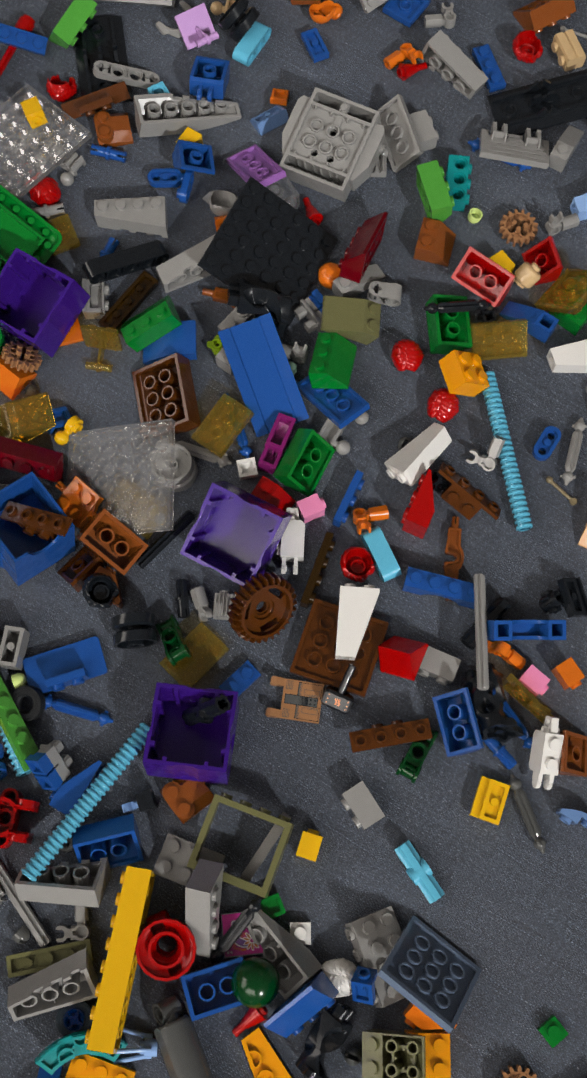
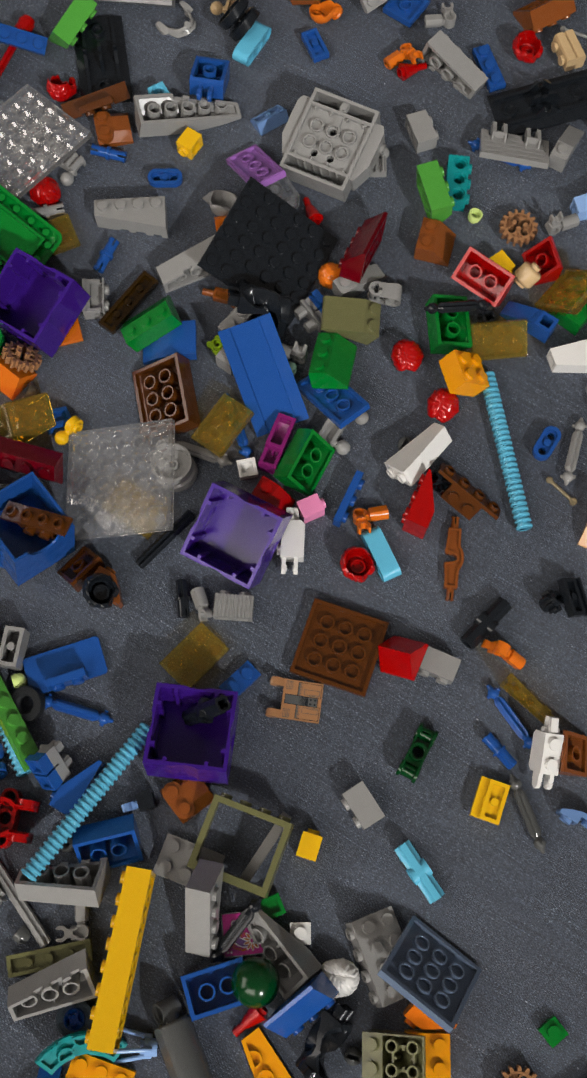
yellow brick [20,96,48,129] -> none
orange plate [55,476,104,529] -> none
dark orange slope [76,508,149,575] -> none
clear yellow plate [80,324,122,373] -> none
black beam [82,240,169,284] -> none
light grey beam [93,60,160,89] -> none
black wheel [111,612,157,649] -> none
red piece [135,909,197,982] -> none
dark green piece [155,614,192,666] -> none
blue slope [172,139,215,175] -> none
lavender plate [174,3,219,50] -> none
blue plate [177,170,194,204] -> none
reddish brown gear [227,572,297,643] -> none
orange tile [270,88,290,106] -> none
dark brown plate [300,531,336,609] -> none
black piece [321,664,356,714] -> none
white slope [335,583,380,661] -> none
reddish brown bracket [349,718,433,753] -> none
blue bracket [351,966,378,1005] -> none
light grey plate [377,94,424,173] -> none
blue arch [402,567,474,609] -> none
blue slope [432,687,484,757] -> none
black hips [461,662,524,743] -> none
light grey bar [466,435,506,472] -> none
light grey axle [473,573,489,691] -> none
blue arch [487,619,566,641] -> none
bright pink brick [516,664,550,698] -> none
orange brick [551,657,585,690] -> none

